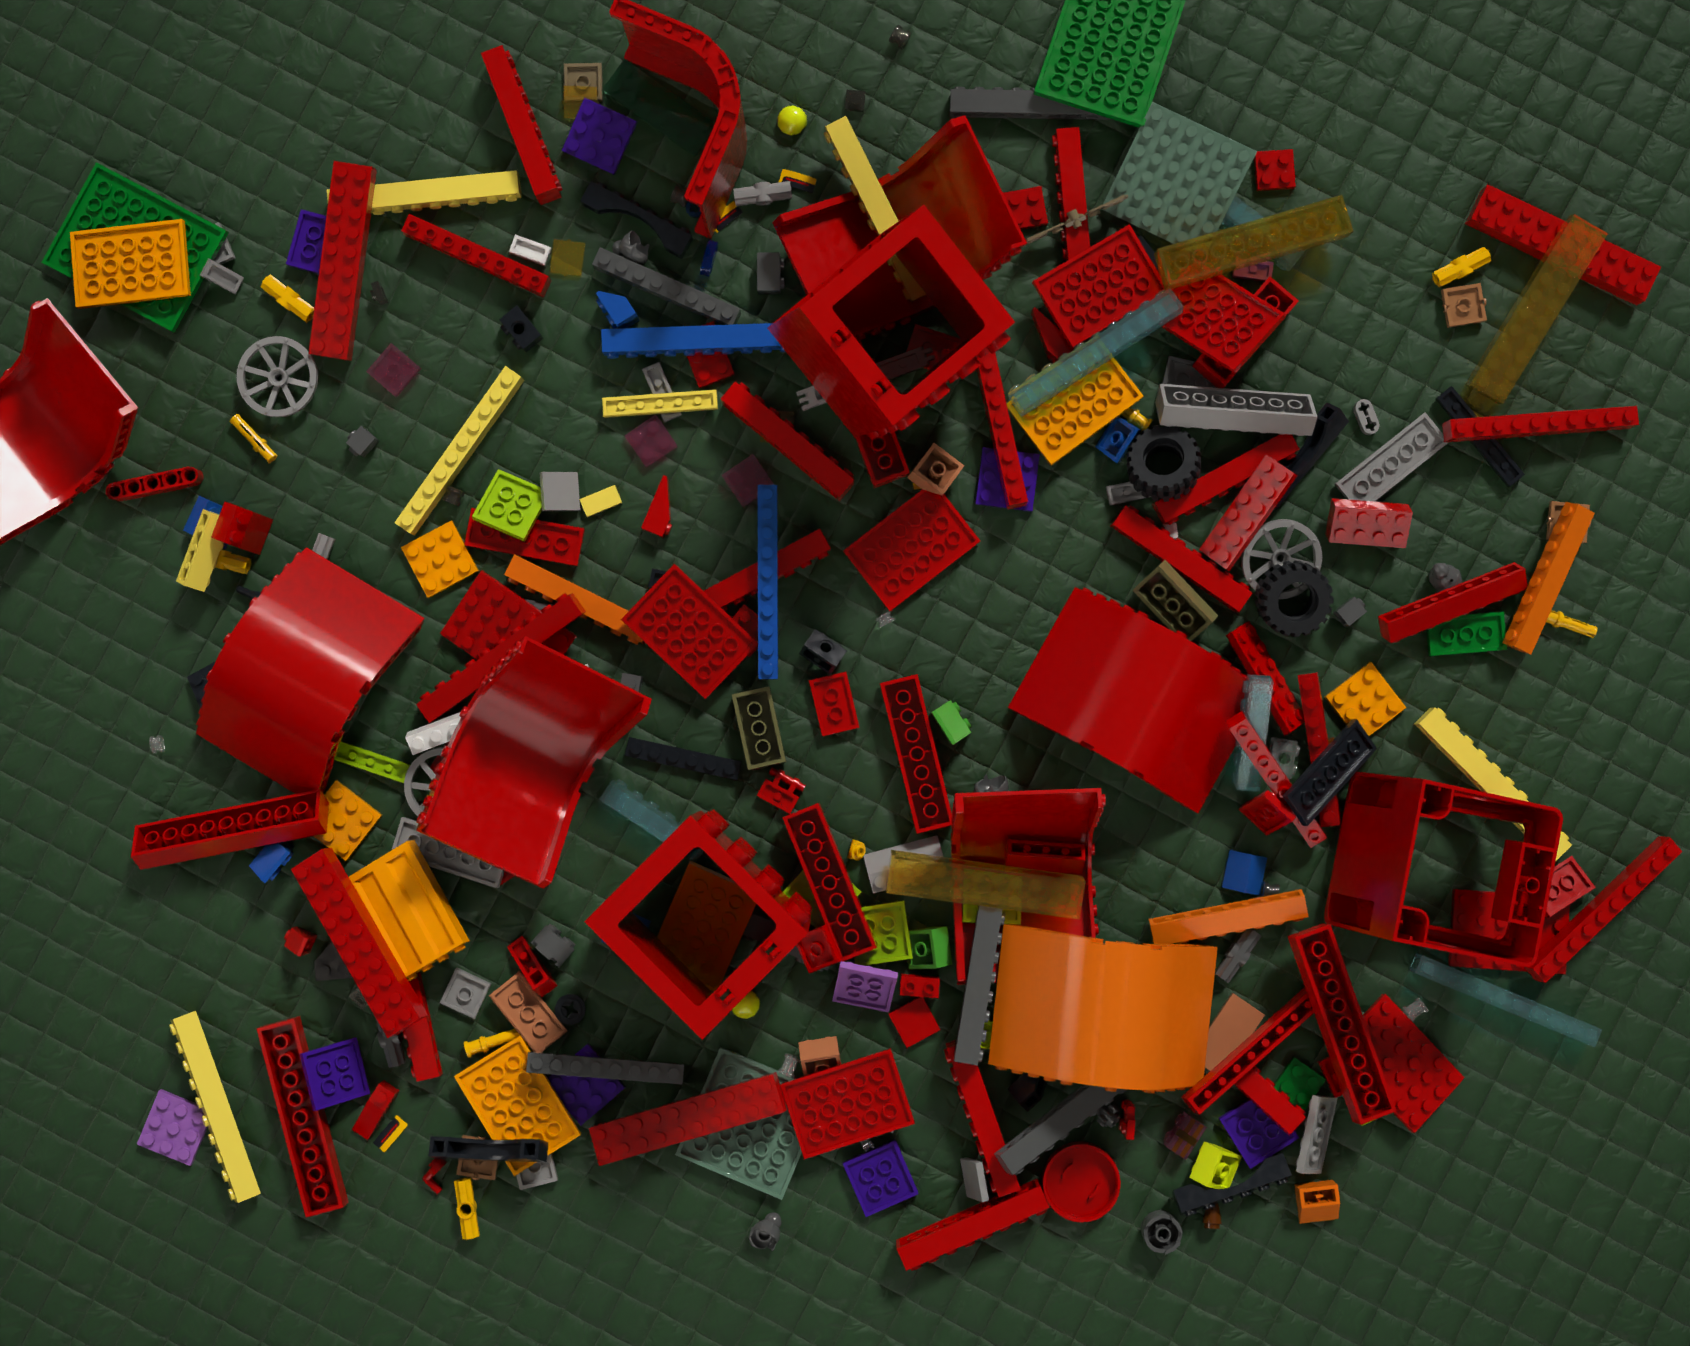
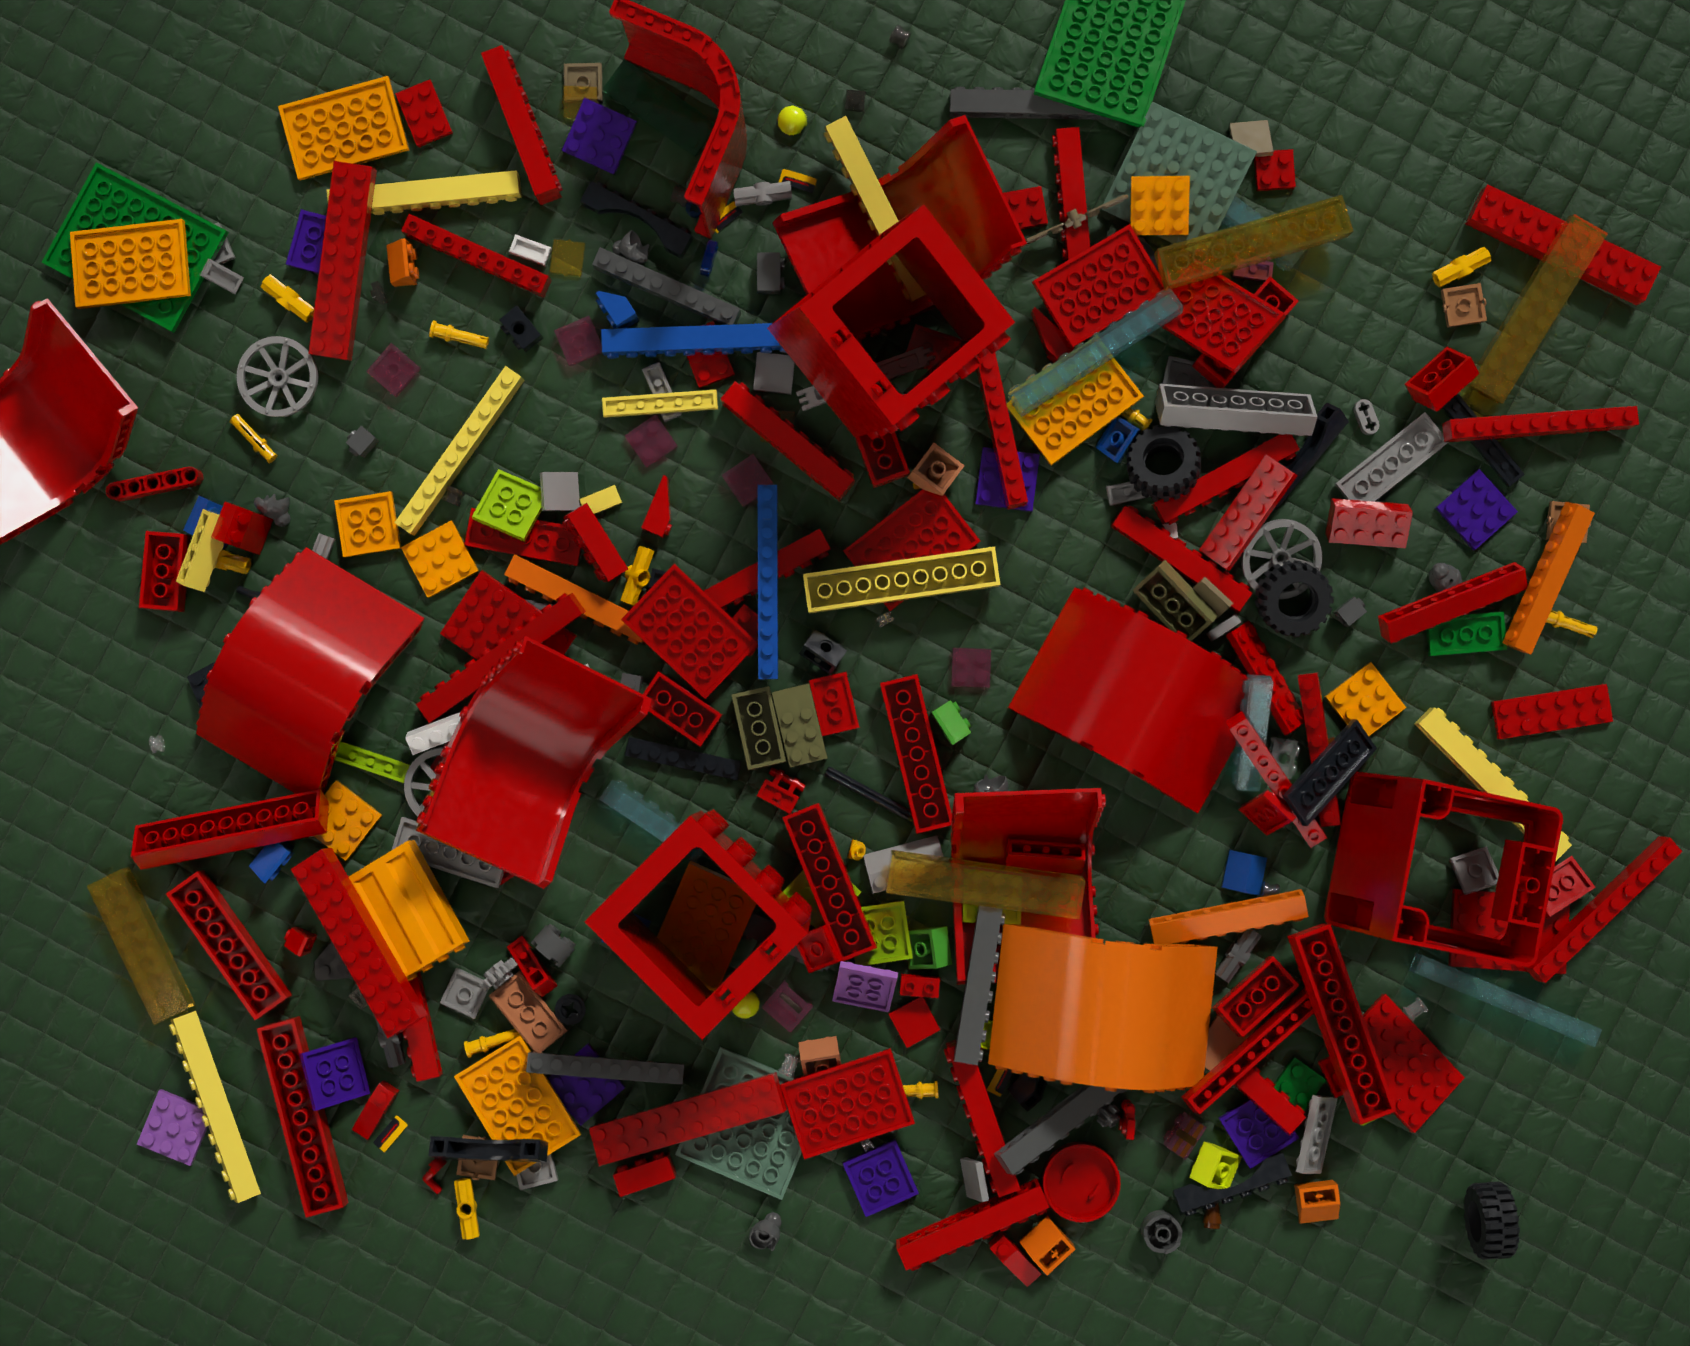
none -> clear yellow brick [87,867,196,1025]
none -> red brick [139,531,191,612]
none -> red brick [166,870,292,1020]
none -> dark grey piece [254,494,291,527]
none -> light orange plate [278,76,409,181]
none -> light orange plate [334,491,401,558]
none -> orange slope [387,238,419,287]
none -> red plate [395,79,453,148]
none -> yellow pin [429,320,489,349]
none -> light grey gear [479,958,518,992]
none -> clear pink plate [554,316,602,366]
none -> red brick [563,503,628,582]
none -> red brick [613,1152,677,1197]
none -> yellow piece [621,546,654,605]
none -> red brick [643,671,723,747]
none -> light grey tile [753,352,795,395]
none -> clear pink plate [761,981,813,1033]
none -> olive brick [772,683,827,767]
none -> light yellow brick [803,547,1000,614]
none -> black axle [825,767,911,819]
none -> yellow pin [903,1081,939,1099]
none -> clear pink plate [951,648,991,688]
none -> sticker [987,1068,1012,1097]
none -> red slope [988,1231,1041,1287]
none -> orange slope [1019,1215,1076,1275]
none -> light orange plate [1130,176,1190,235]
none -> dark tan tile [1193,577,1233,619]
none -> light grey beam [1206,614,1241,641]
none -> red brick [1212,956,1300,1037]
none -> dark tan tile [1229,120,1274,157]
none -> red brick [1405,347,1480,412]
none -> dark purple plate [1435,469,1518,550]
none -> light grey tile [1449,846,1499,895]
none -> black tyre [1464,1182,1520,1260]
none -> red plate [1491,684,1613,739]

